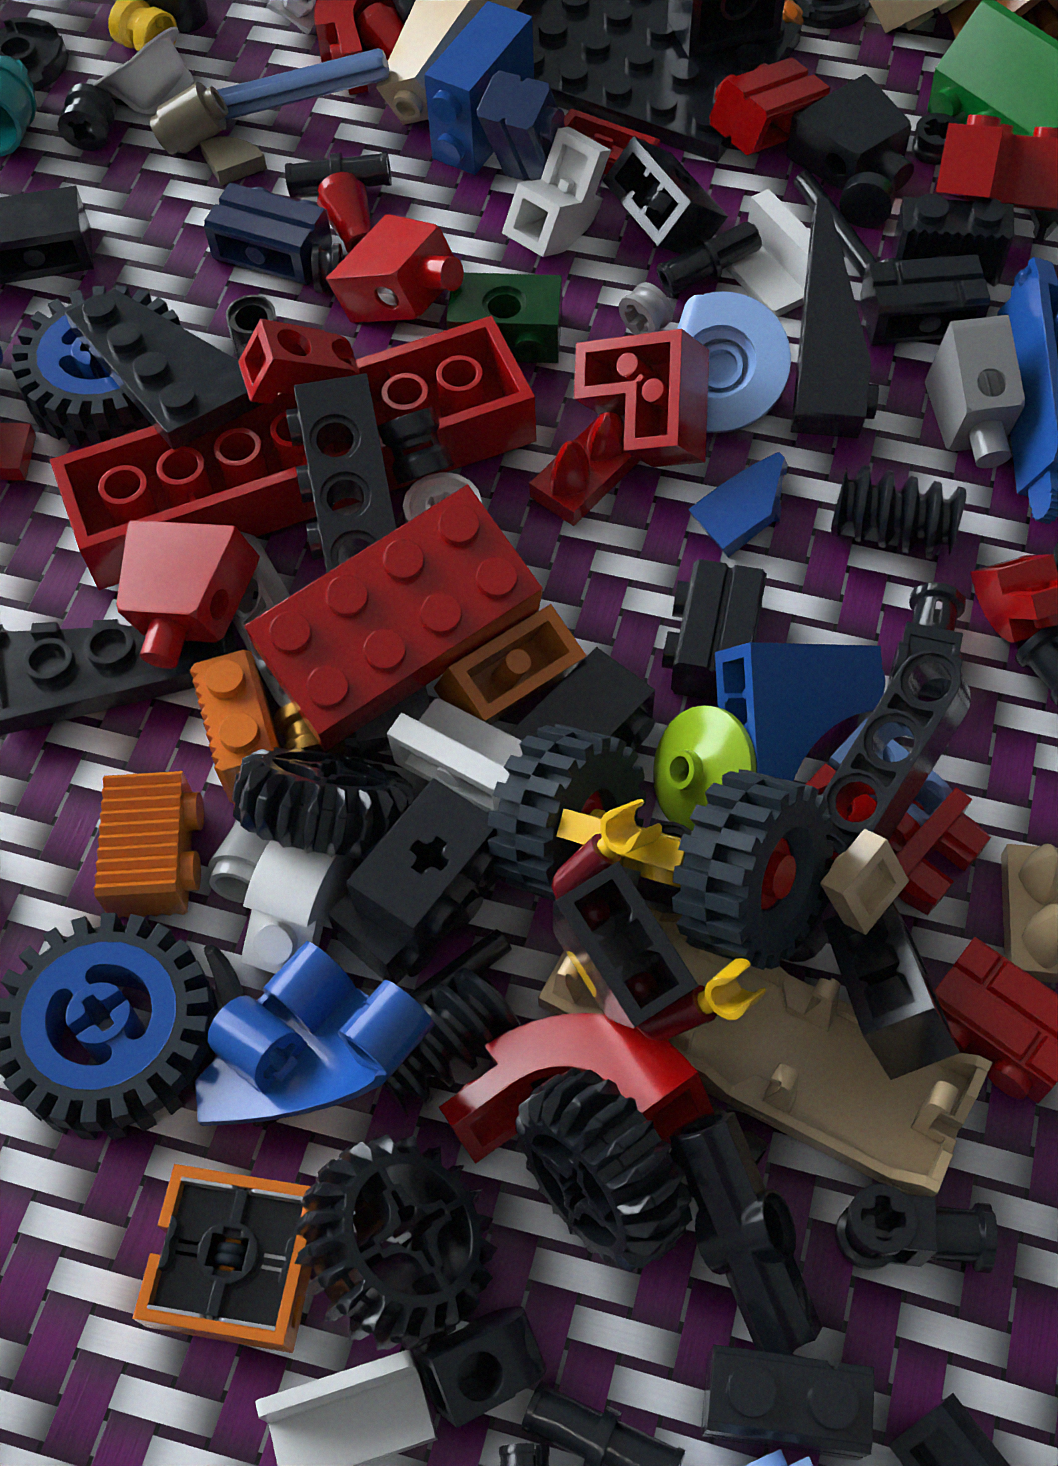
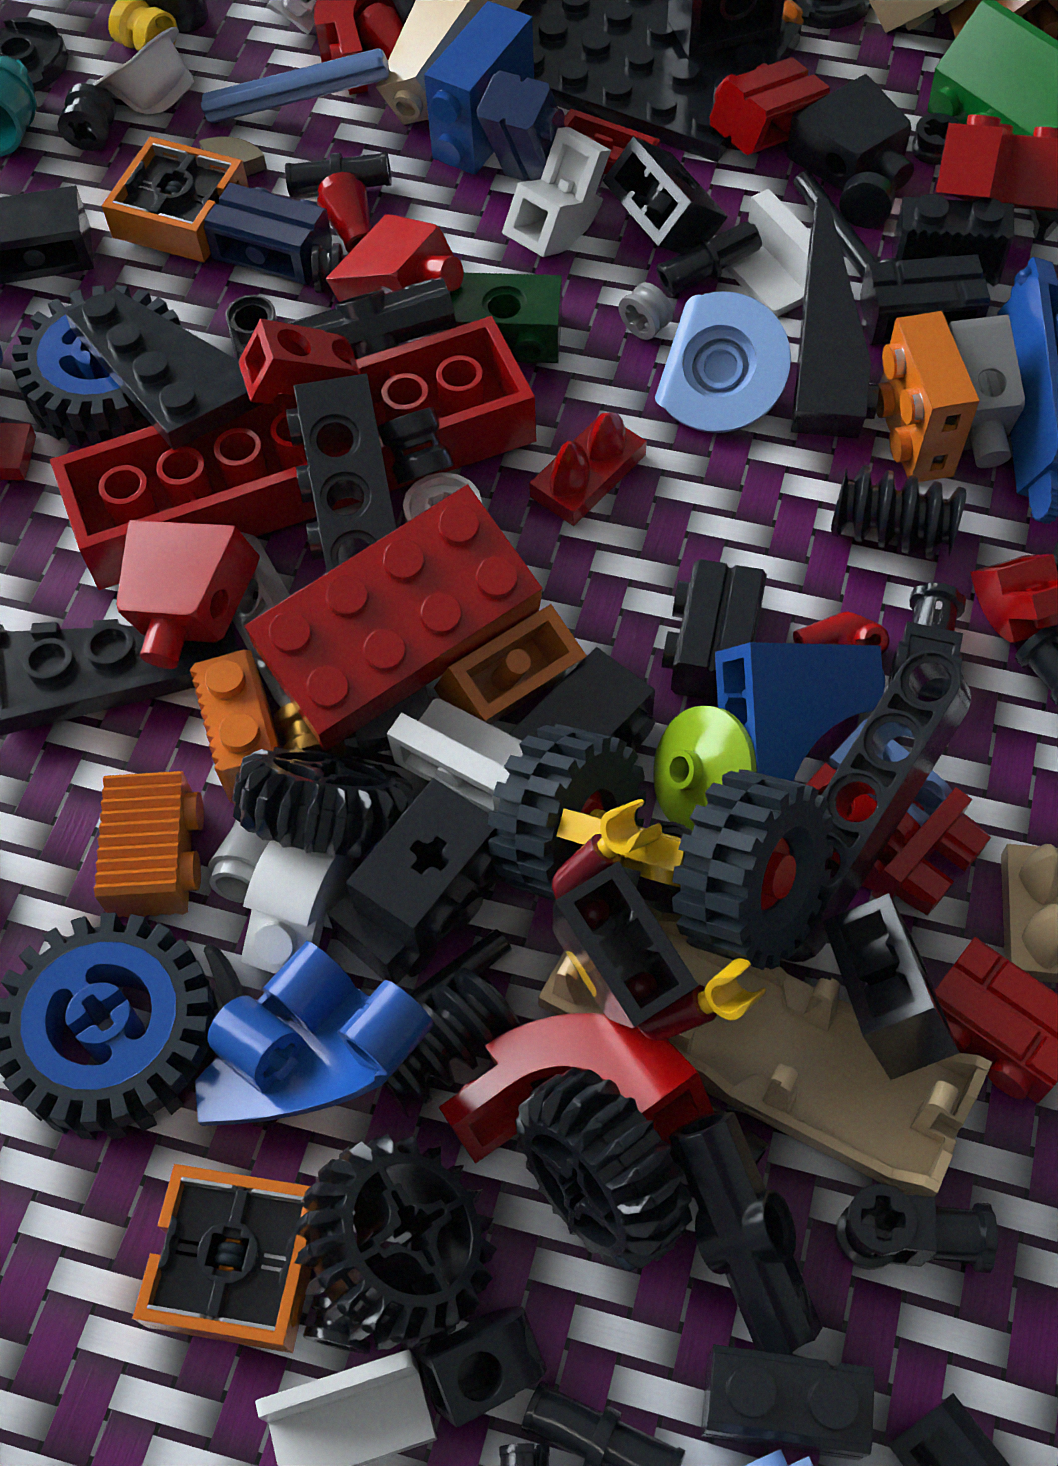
dark tan brick [150,82,229,155] -> none
brick [574,328,709,467] -> none
blue slope [688,452,788,558] -> none
tan plate [820,829,909,935] -> none
none -> piece [101,136,249,263]
none -> black piece [288,277,457,360]
none -> black bush [303,1297,372,1354]
none -> red arm [793,612,890,655]
none -> orange piece [876,311,980,482]

